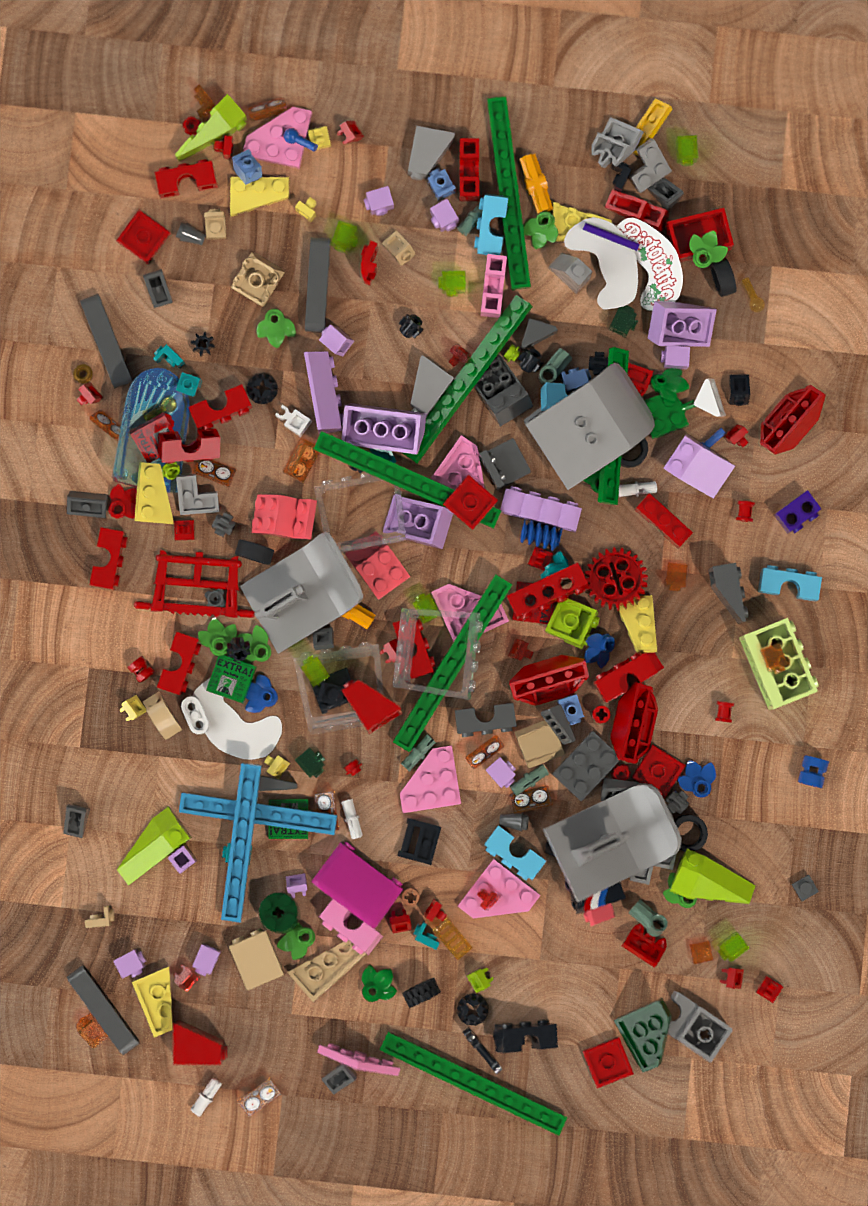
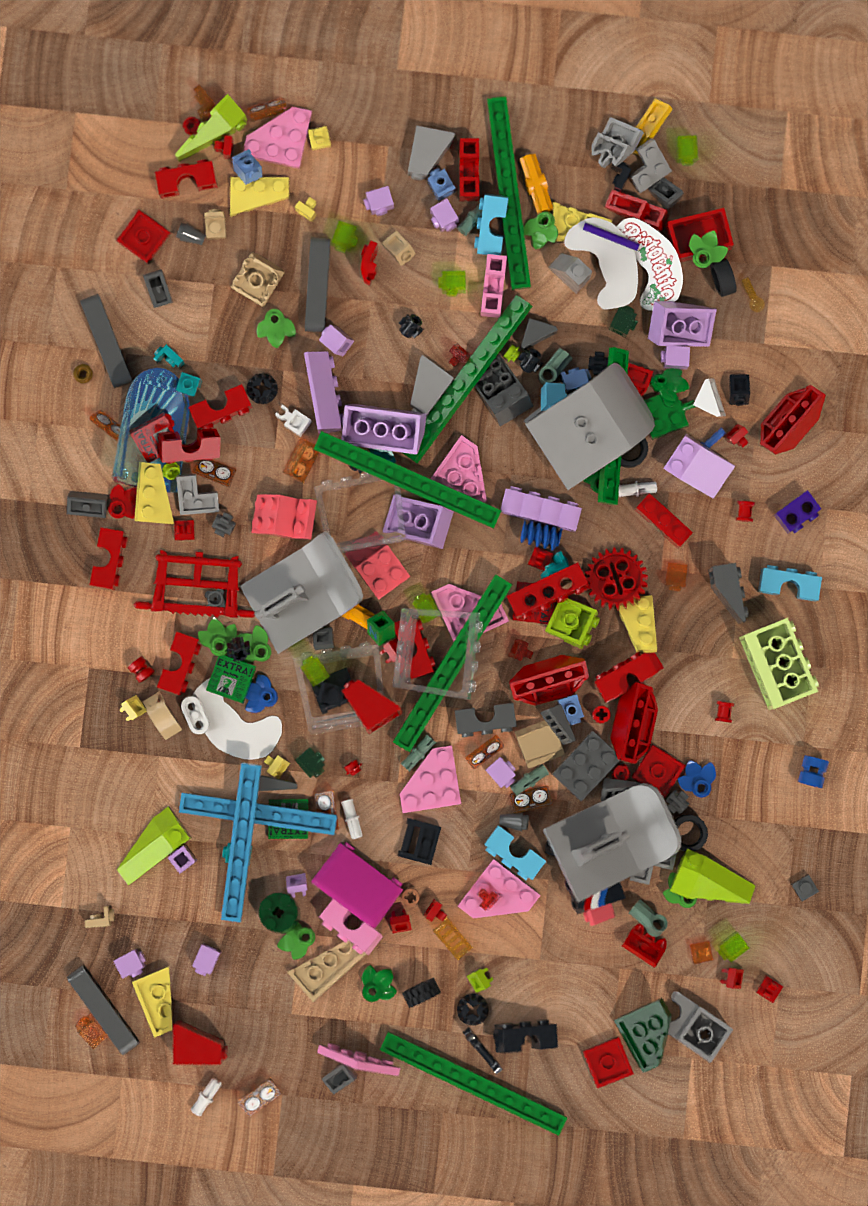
dark grey slope [63,804,90,838] -> none
red tile [77,383,103,406] -> none
clear yellow bar [143,397,177,422] -> none
clear red tile [173,965,201,992] -> none
black gear [191,332,216,357] -> none
tan brick [229,928,285,991] -> none
black tyre [235,539,274,565] -> none
blue bar [284,128,318,152] -> none
red tile [337,121,364,144] -> none
teal bracket [413,921,440,950] -> none
red tile [443,474,498,530] -> none
dark grey bracket [479,438,531,490] -> none
blue plate [584,633,615,668] -> none
clear orange bracket [760,643,789,674] -> none
none -> green brick [367,611,395,646]

